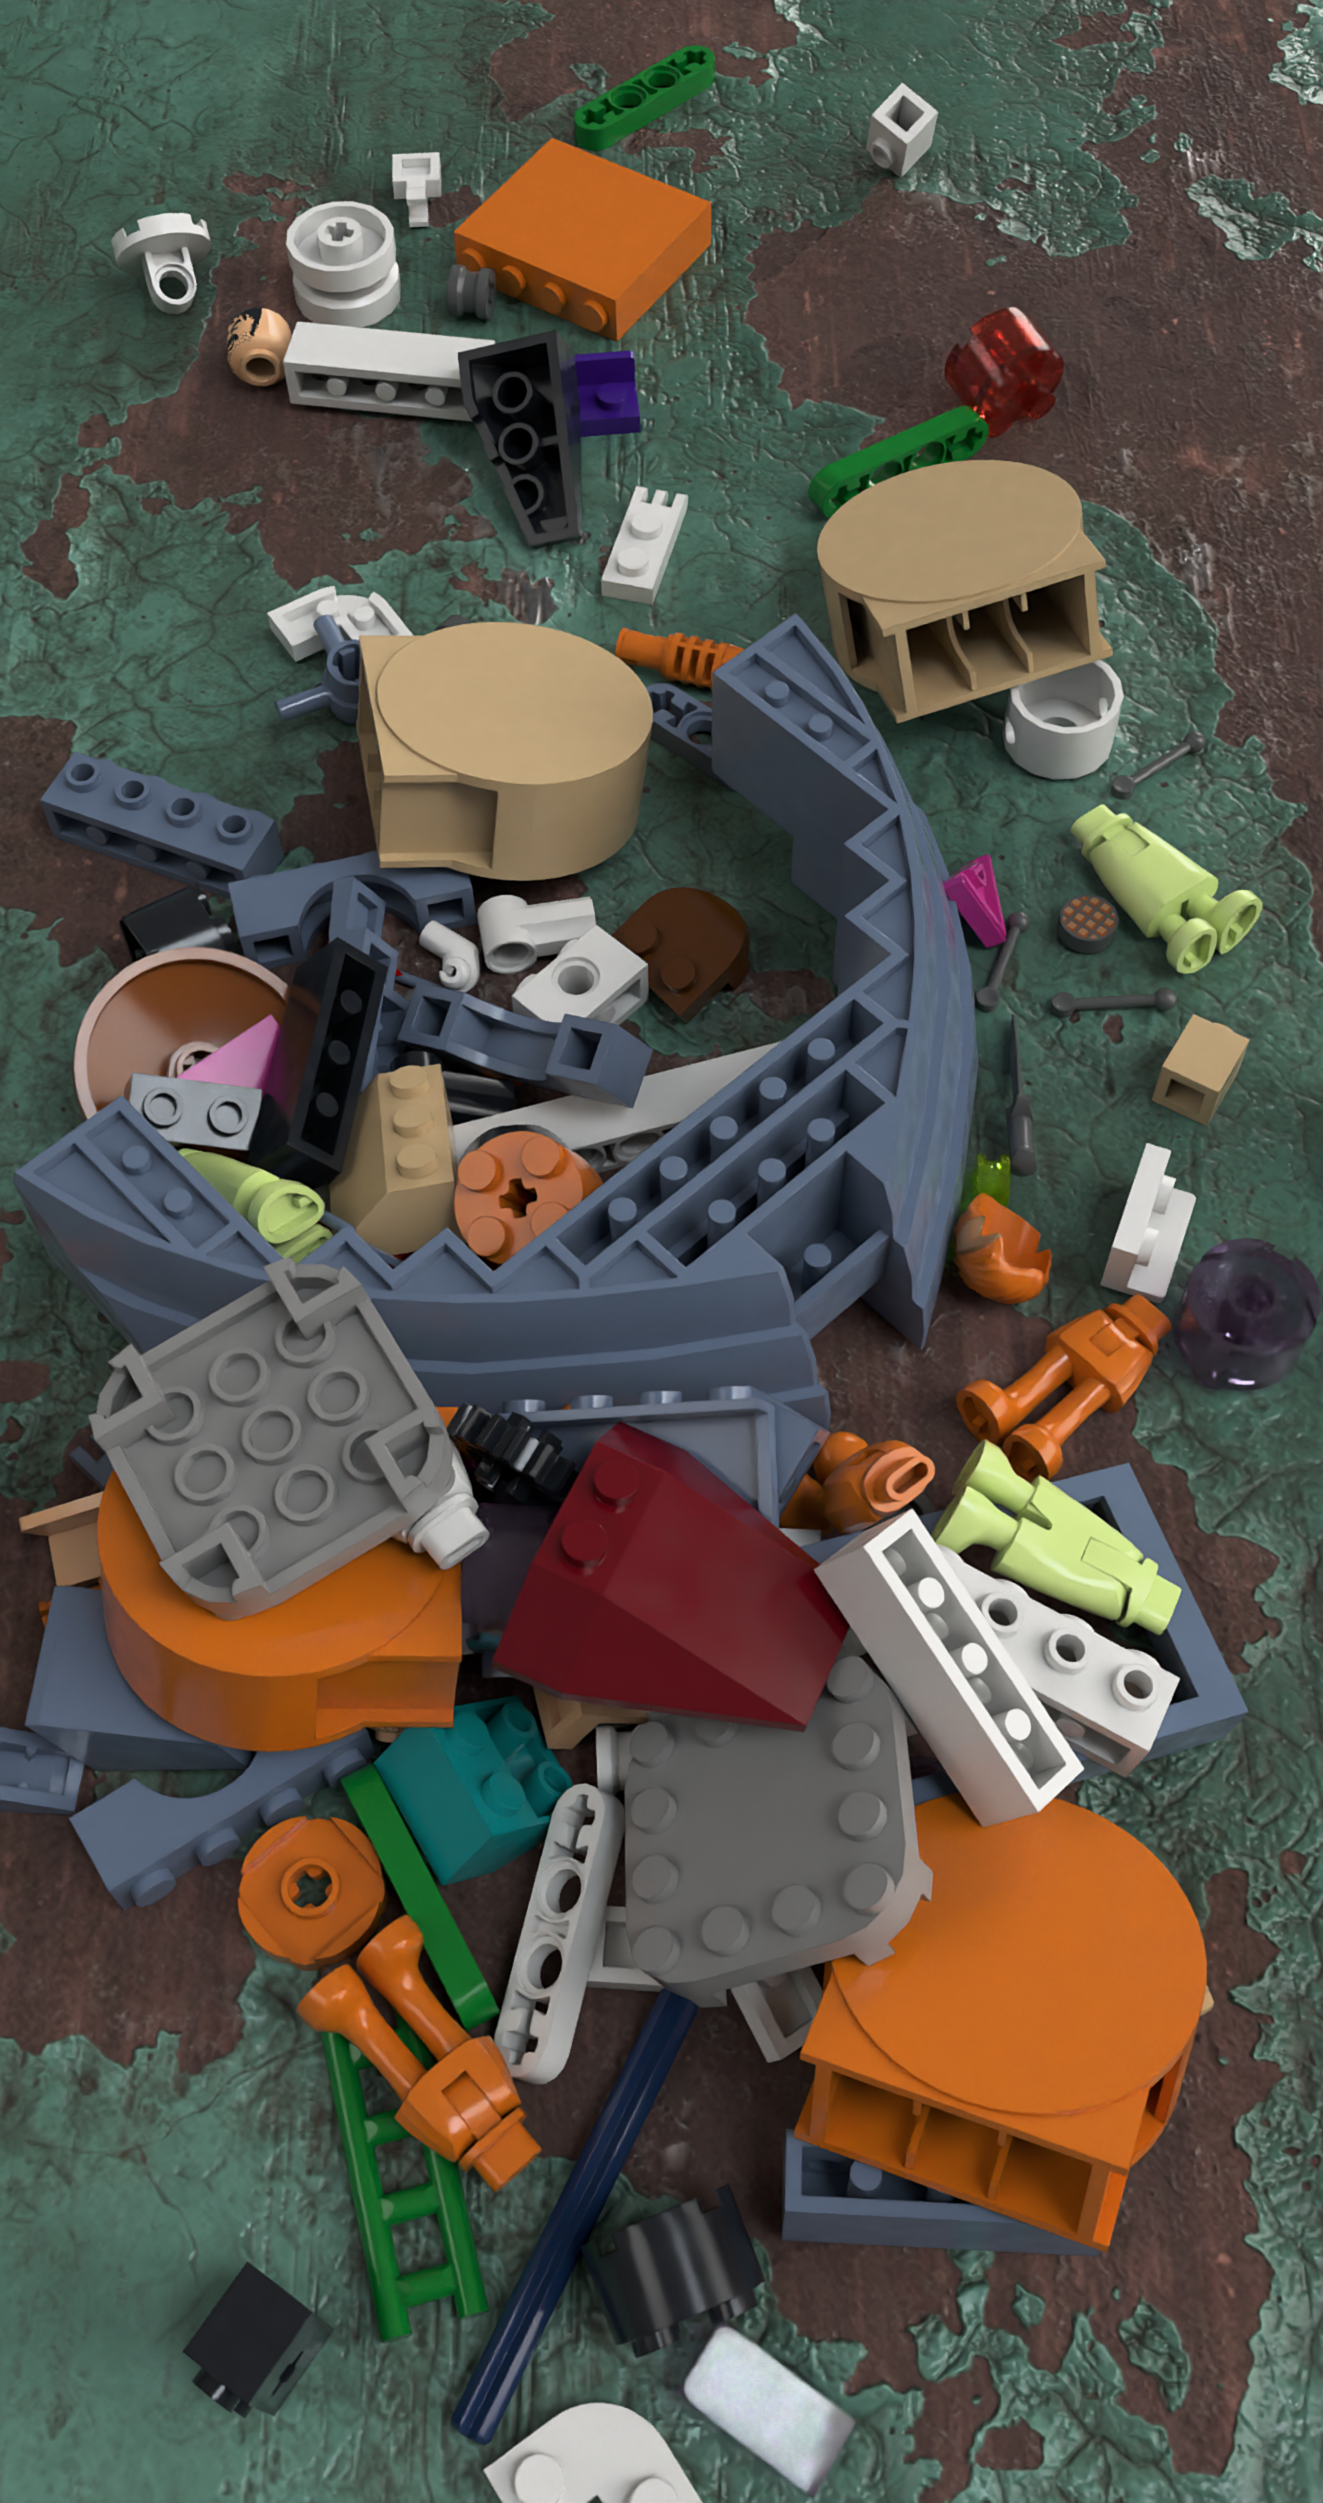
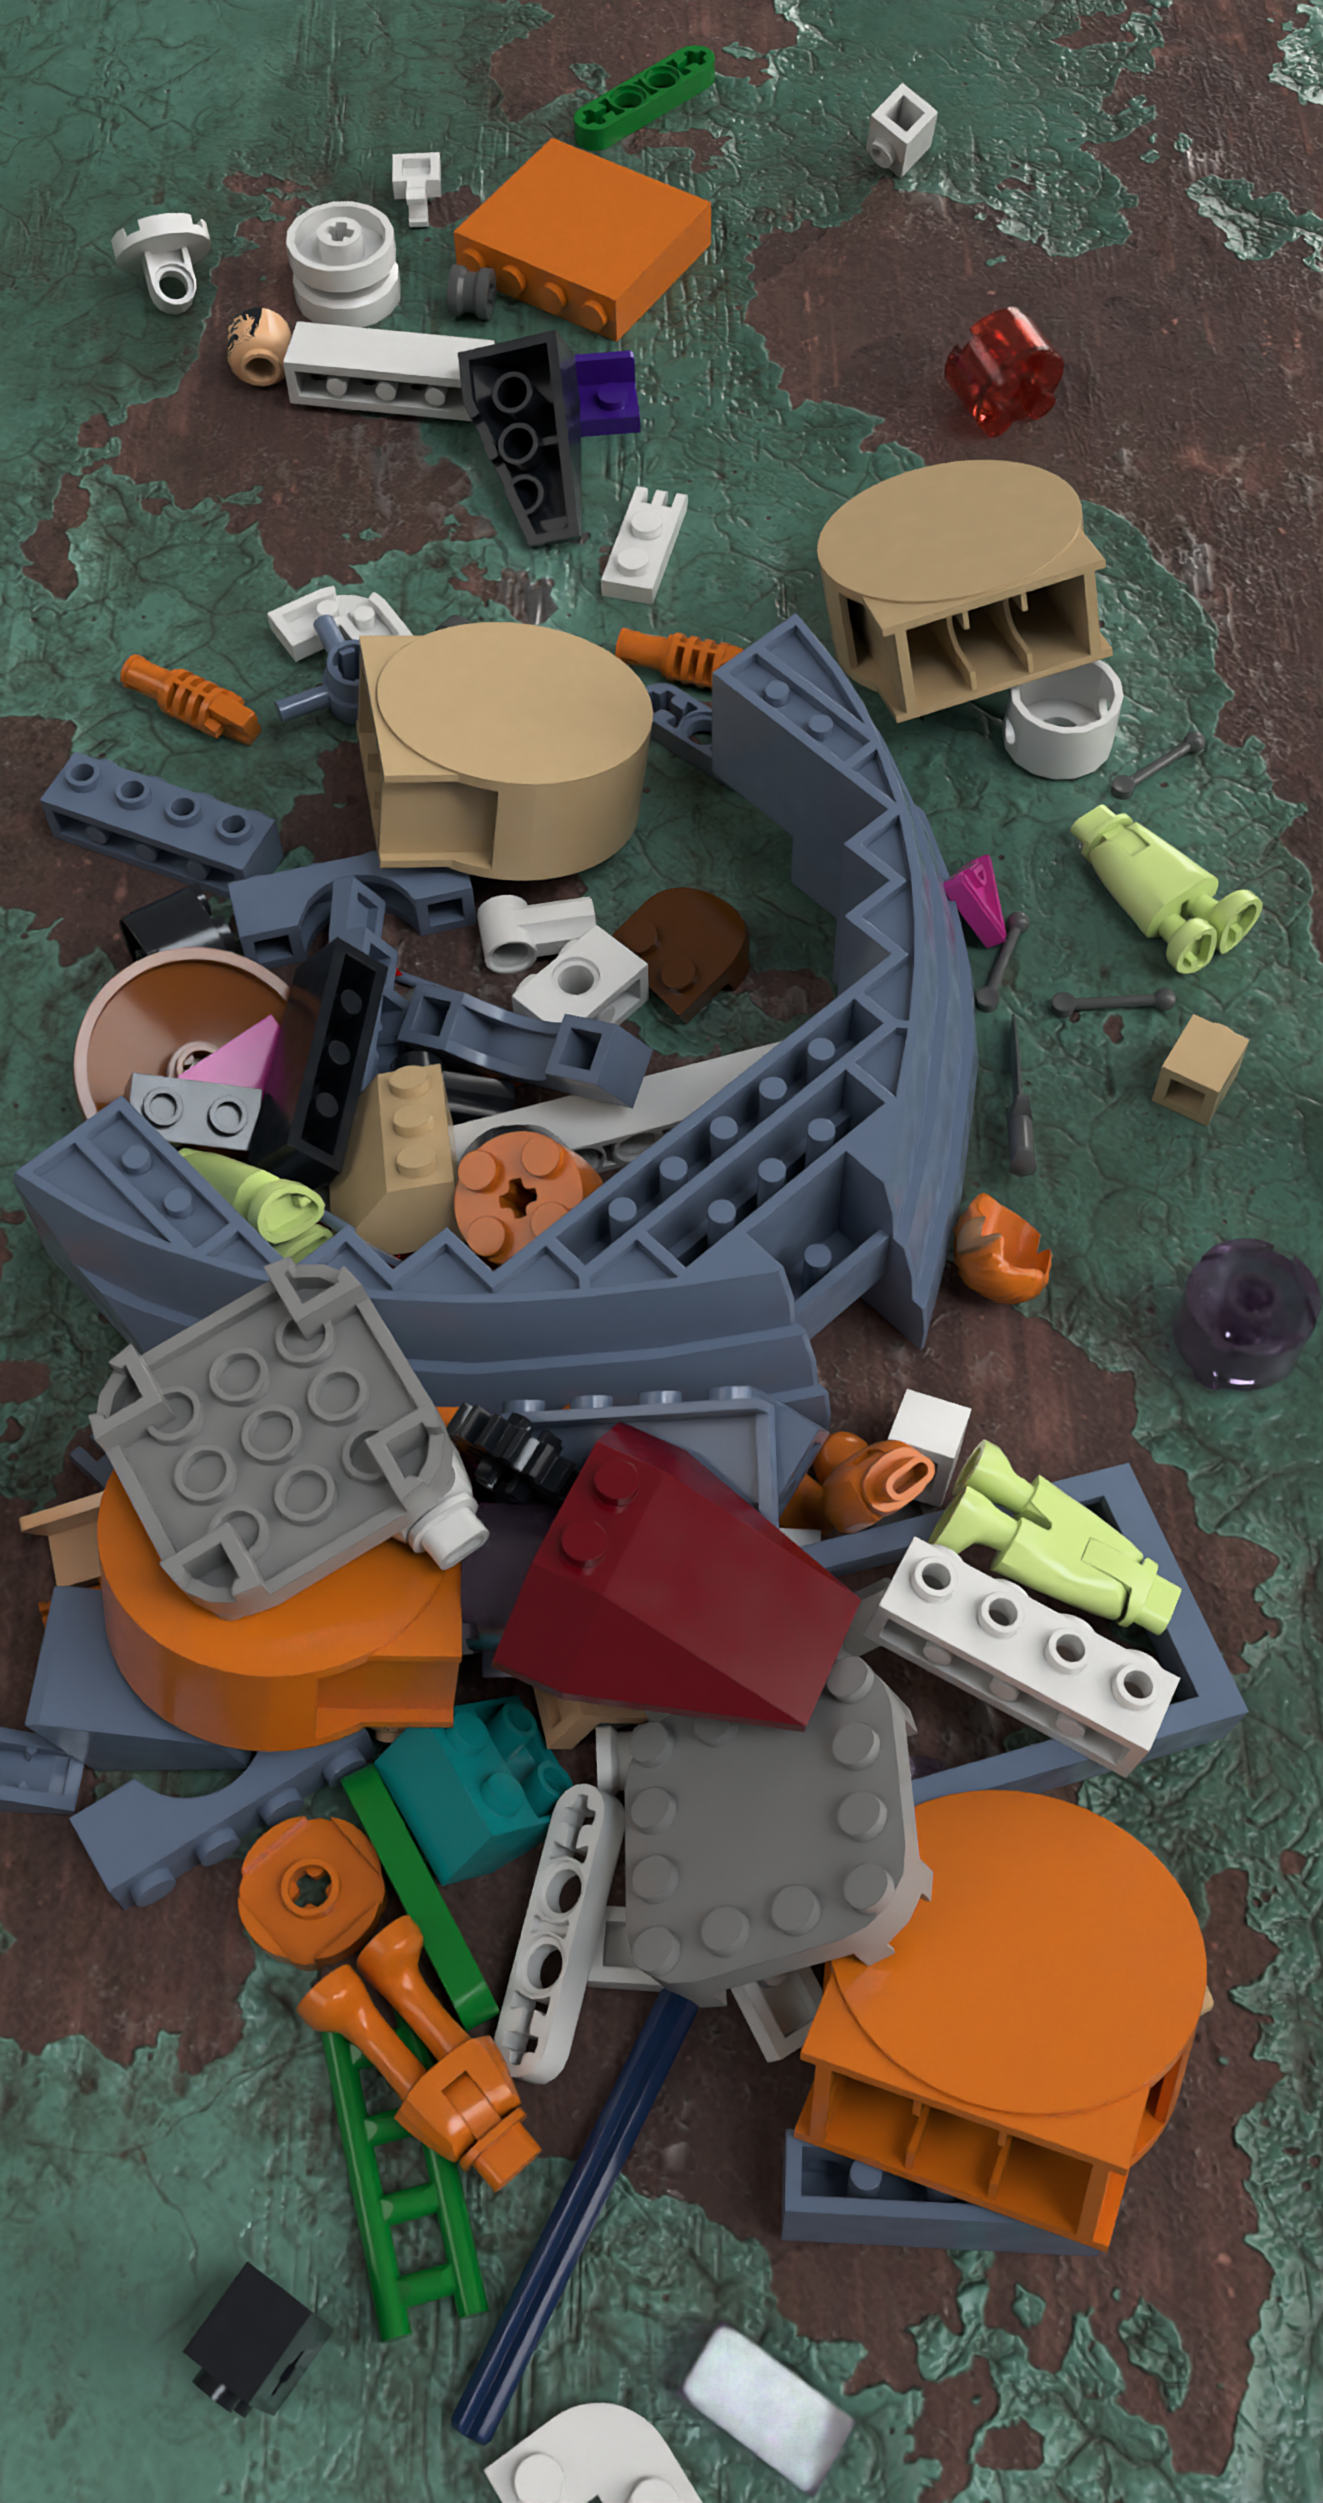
white arm [419,921,480,993] -> none
black brick [581,2184,765,2358] -> none
green beam [808,405,989,518] -> none
white brick [814,1508,1084,1827] -> none
orange piece [956,1294,1172,1483] -> none
clear neon green bush [972,1153,1010,1208] -> none
dark grey tile [1057,894,1119,954] -> none
white bracket [1100,1143,1196,1303] -> none
none -> orange hinge [120,654,262,746]
none -> white brick [888,1389,971,1508]

